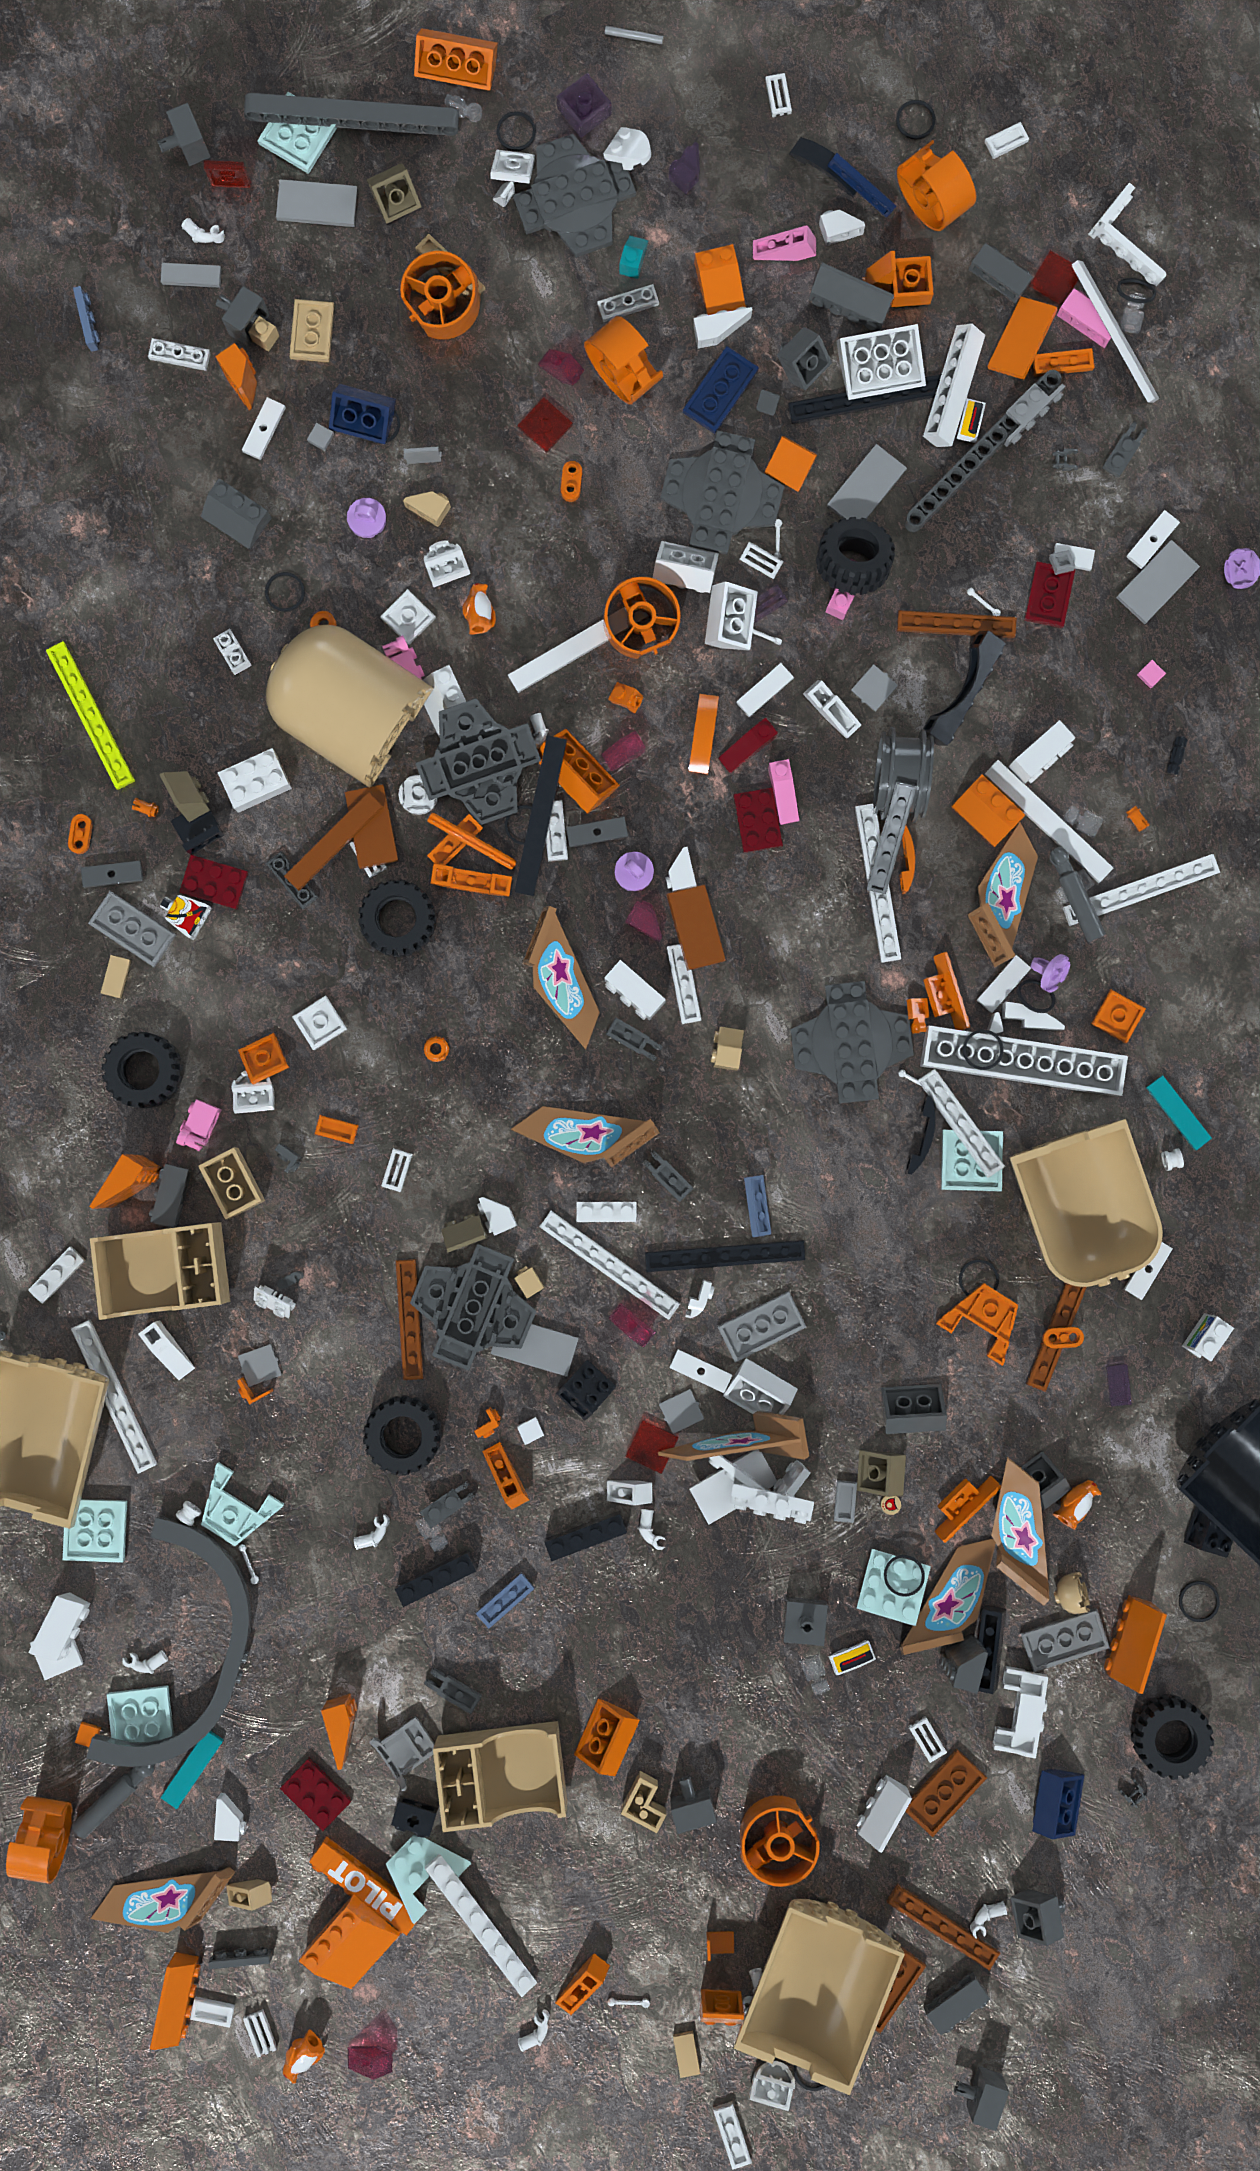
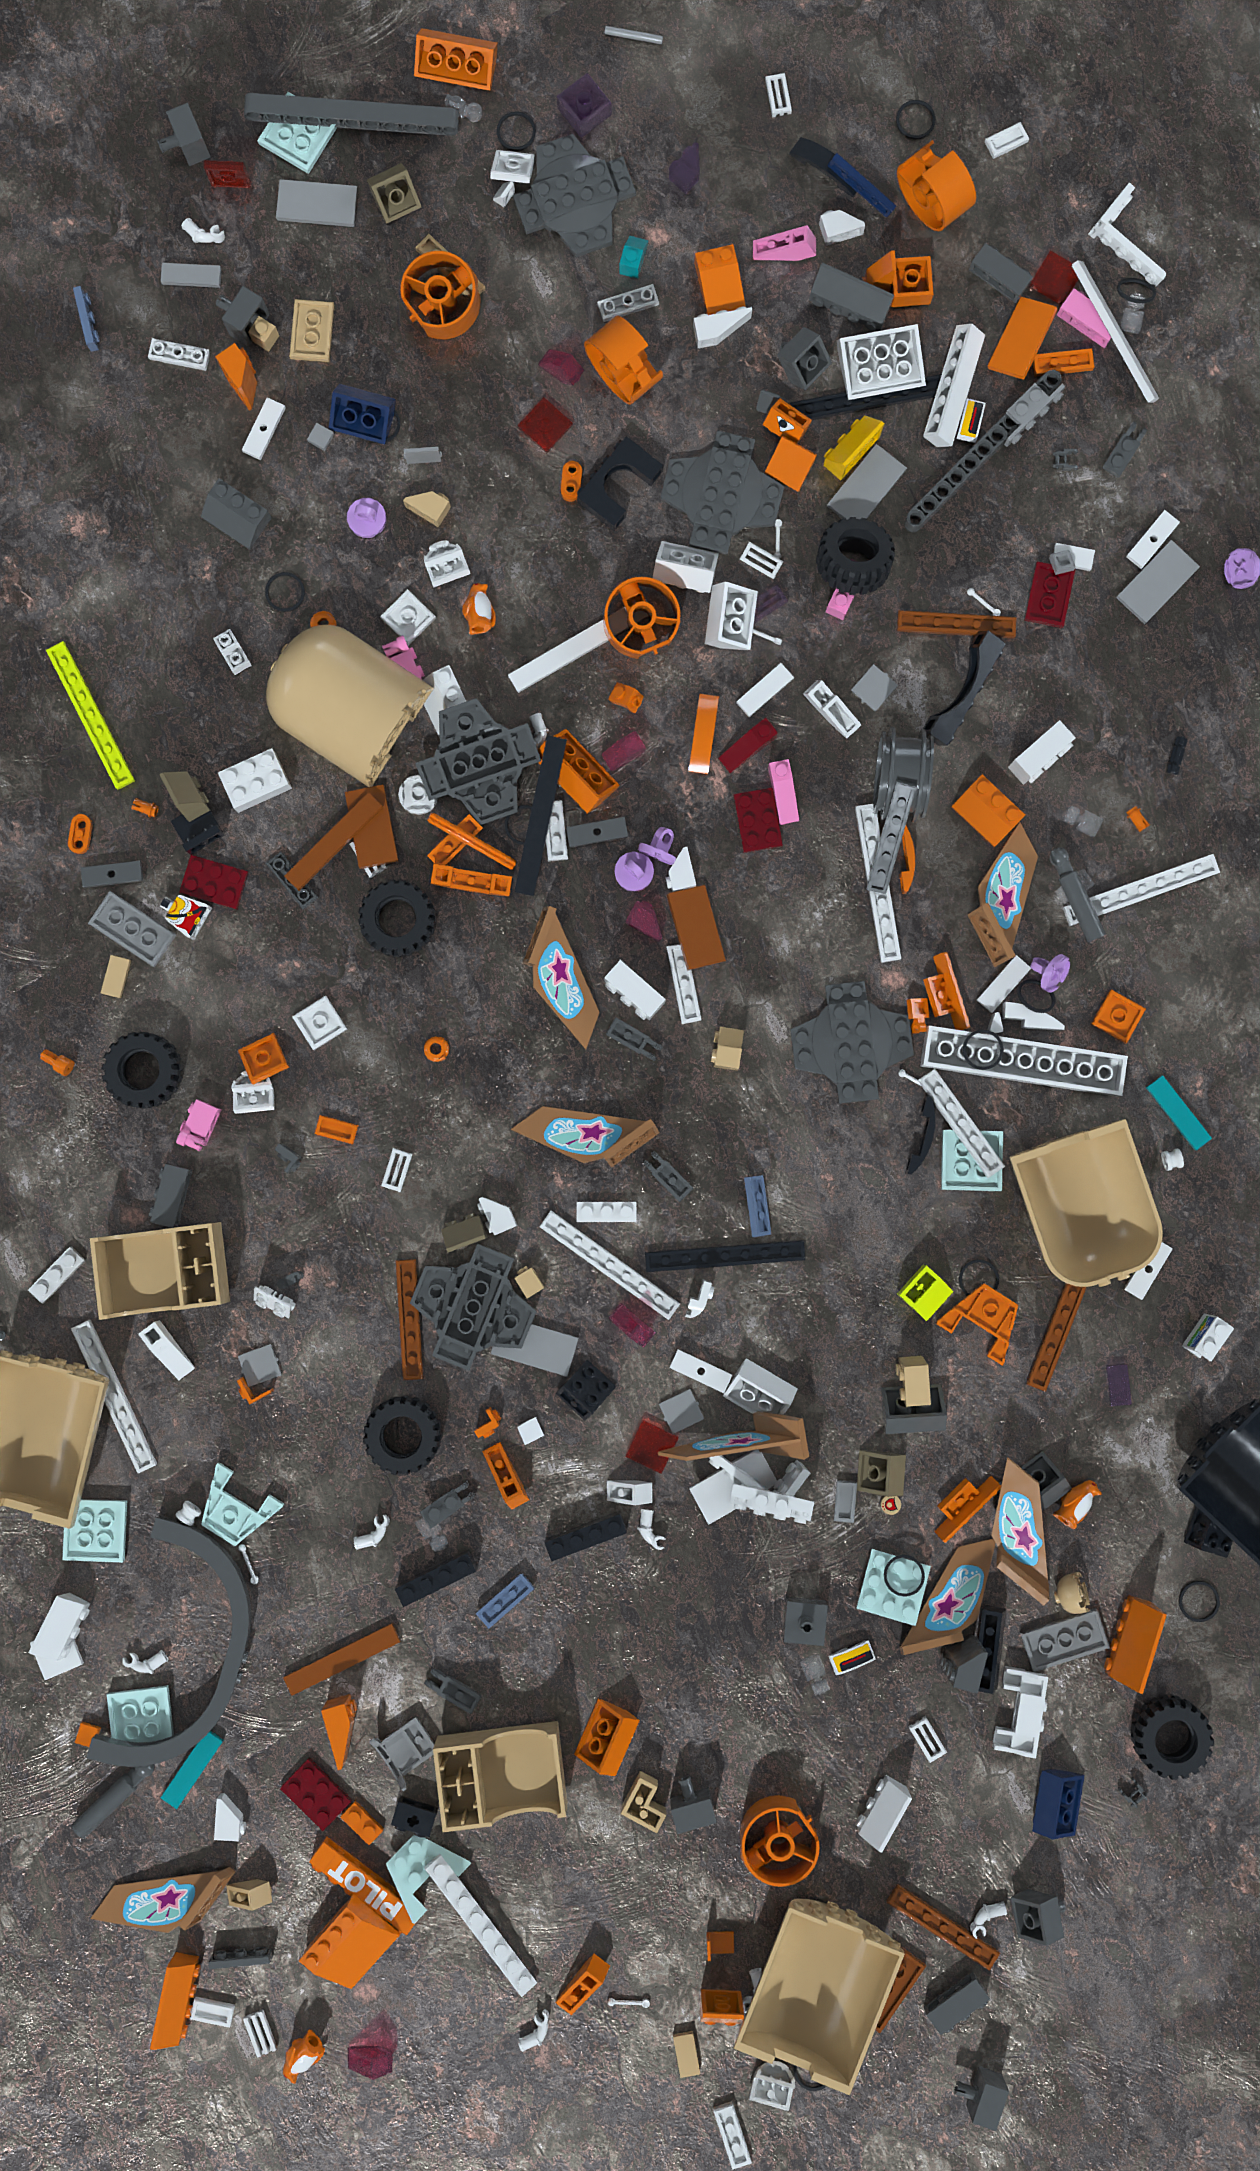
orange animal [6,1796,72,1884] -> none
orange slope [89,1154,162,1209] -> none
tan brick [198,1147,265,1220] -> none
white slope [603,127,651,170] -> none
dark blue plate [682,346,759,434] -> none
light grey tile [717,1291,806,1363] -> none
dark orange tile [905,1748,987,1837] -> none
white tile [984,760,1113,883] -> none
orange plate [1042,1327,1084,1348] -> none
bright pink tile [1137,660,1166,689] -> none
none -> orange piece [40,1049,75,1076]
none -> dark orange tile [283,1623,401,1696]
none -> orange plate [340,1800,384,1845]
none -> black arch [577,436,663,531]
none -> lavender tile [638,827,677,865]
none -> orange brick [762,398,812,444]
none -> yellow slope [823,415,885,481]
none -> tan brick [896,1356,931,1407]
none -> neon yellow slope [897,1265,953,1321]

